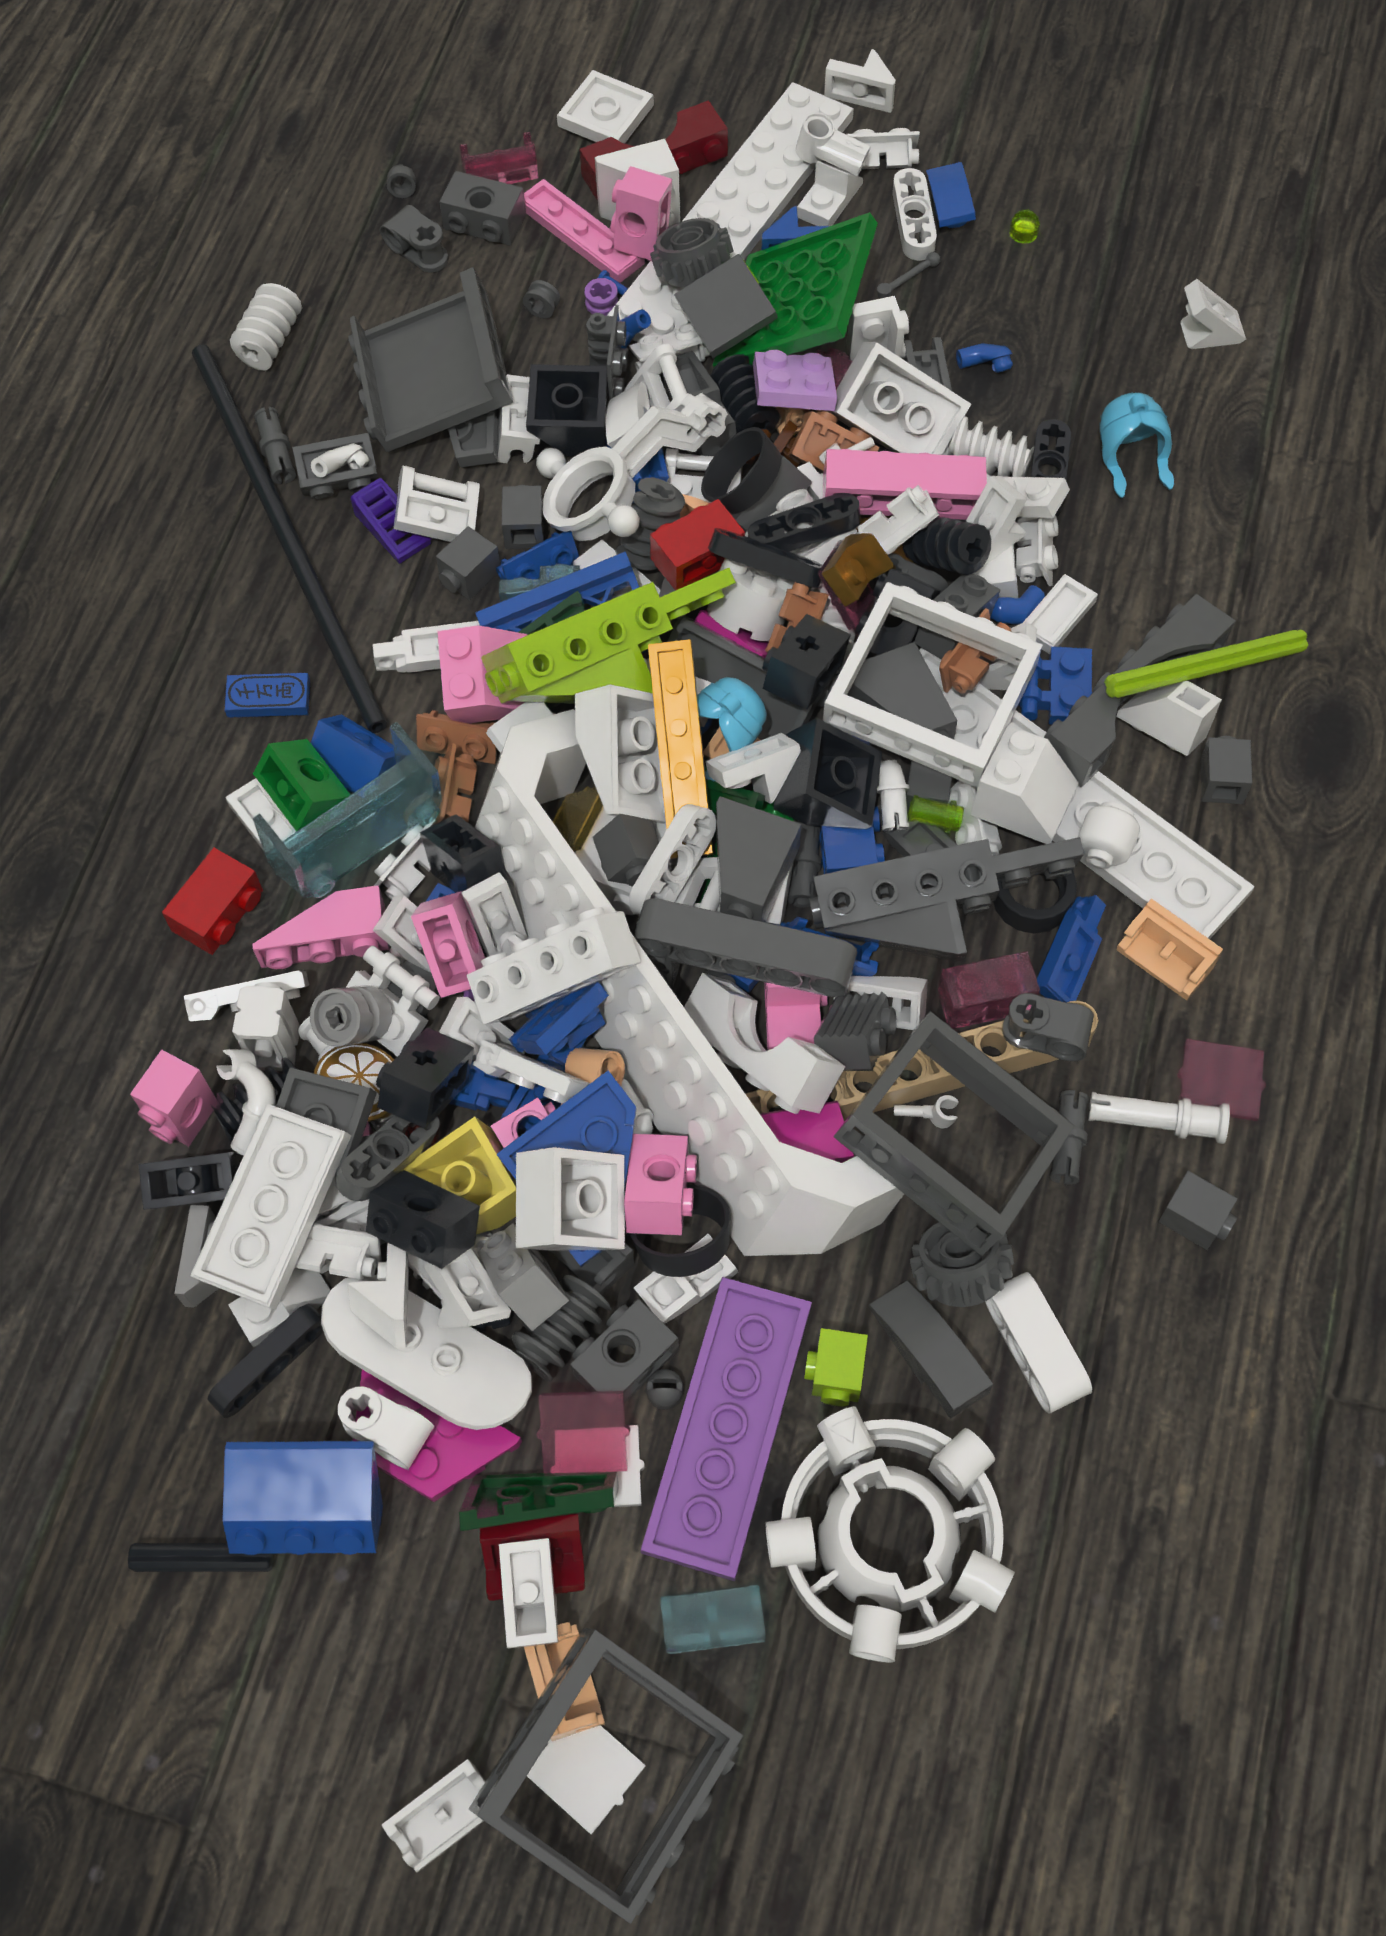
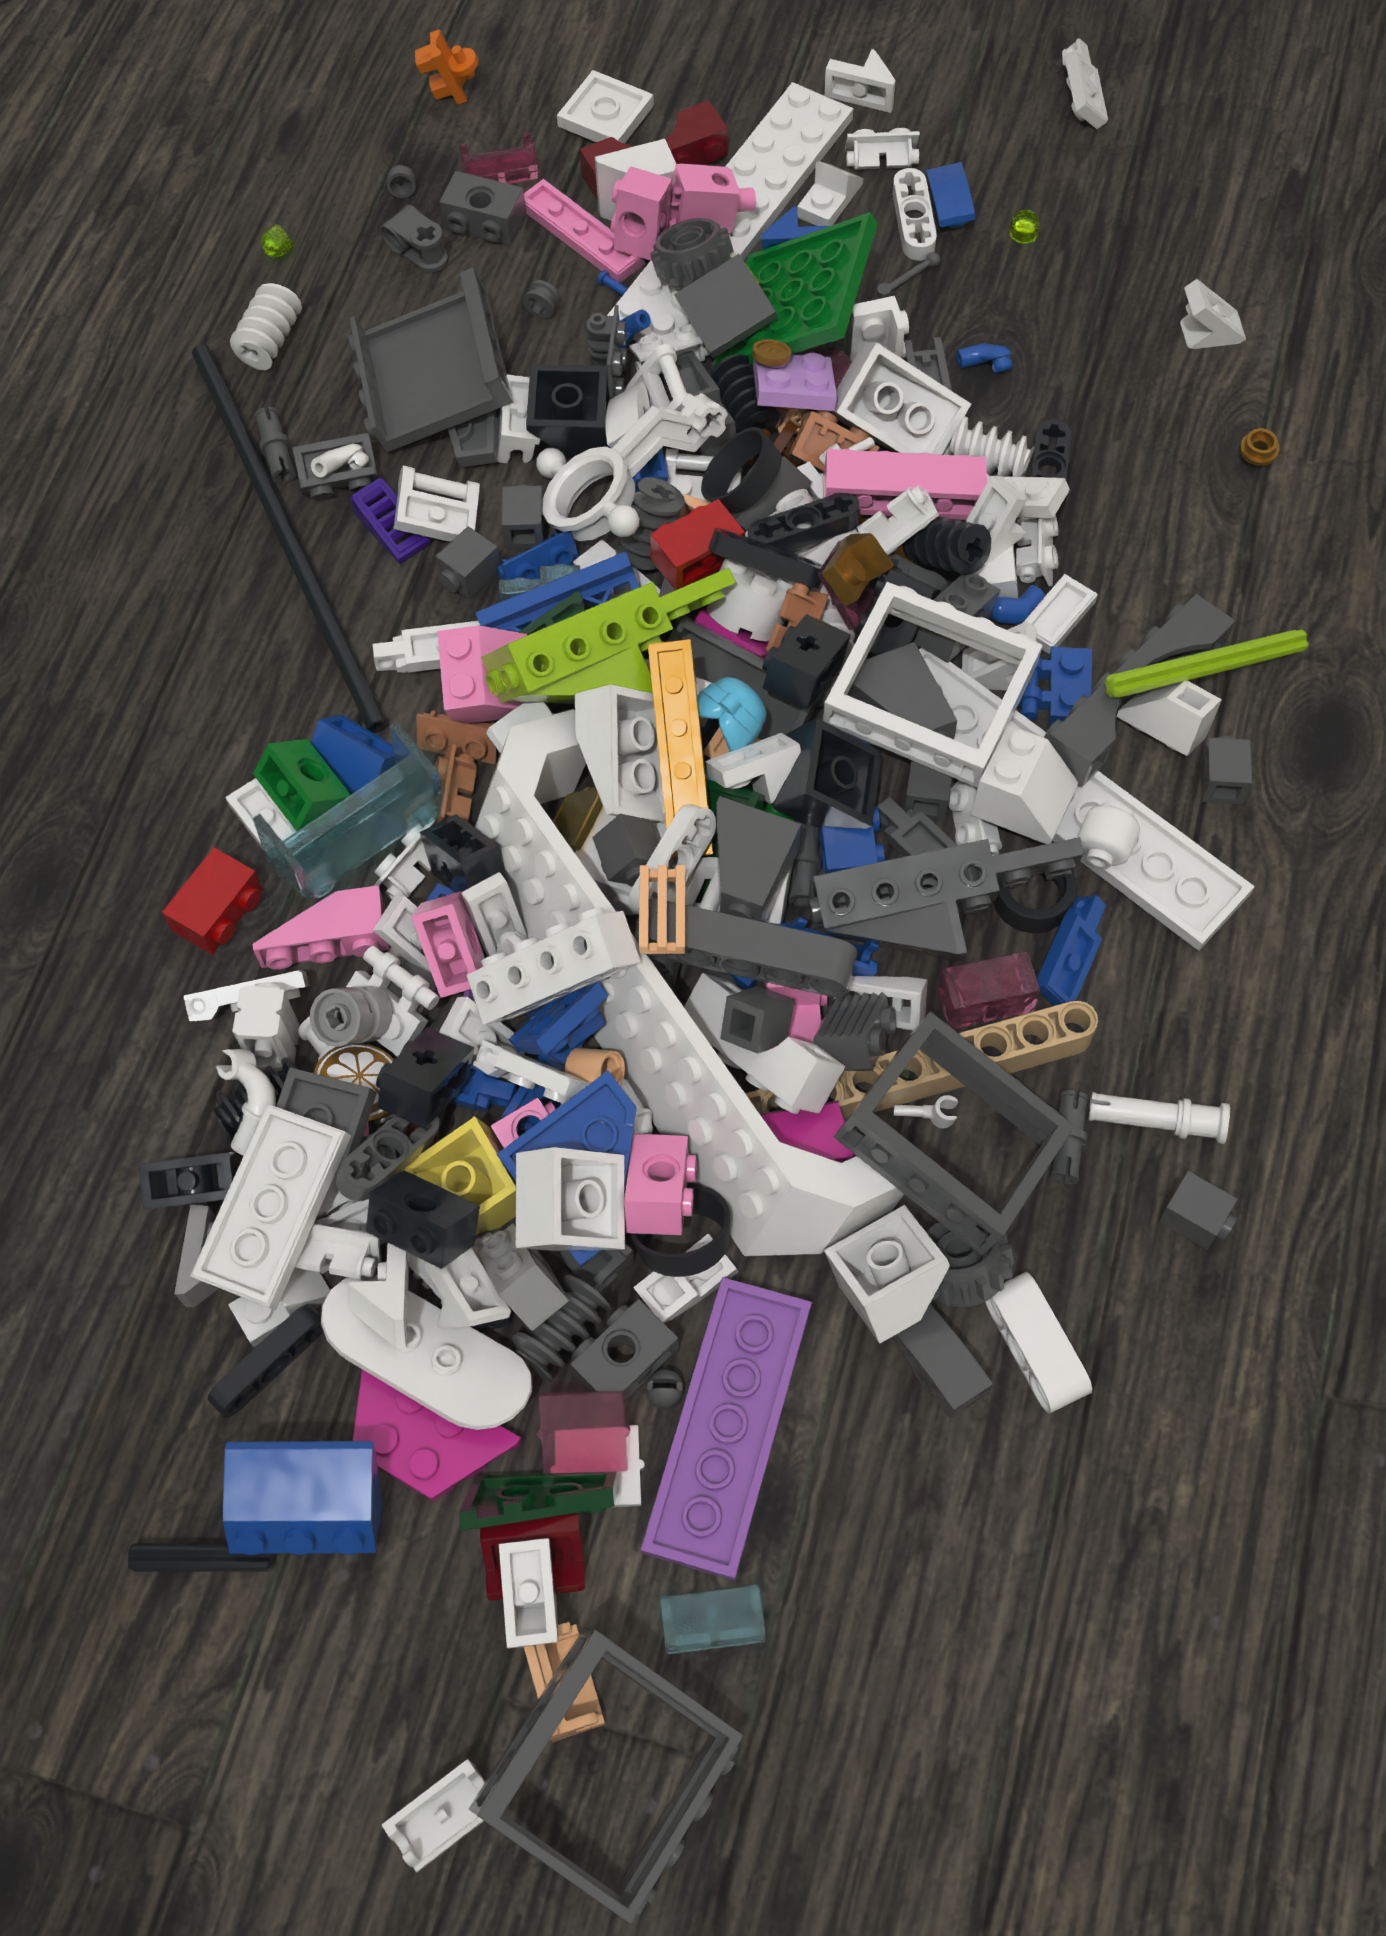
bright pink brick [130,1049,218,1147] -> none
blue tile [224,673,310,717] -> none
white piece [338,1386,434,1470] -> none
white piece [527,1725,646,1835] -> none
medium lavender bush [584,278,618,316] -> none
white piece [765,1407,1015,1663] -> none
white piece [795,112,871,176] -> none
lime brick [804,1328,868,1406] -> none
white piece [877,760,910,831] -> none
clear neon green pin [908,795,964,834] -> none
nougat hinge [939,608,1012,694] -> none
dark grey piece [1002,993,1094,1061] -> none
medium azure hair [1099,393,1174,498] -> none
light nougat hinge [1116,899,1223,1000] -> none
clear pink piece [1177,1039,1266,1121] -> none
none -> clear neon green hinge [261,224,293,258]
none -> orange hips [415,29,479,105]
none -> light nougat tile [639,865,685,954]
none -> bright pink torso [669,164,756,234]
none -> dark grey brick [720,986,794,1054]
none -> pearl gold piece [752,339,791,366]
none -> white slope [824,1205,950,1344]
none -> white hinge [1062,38,1108,129]
none -> pearl gold plate [1239,428,1280,466]

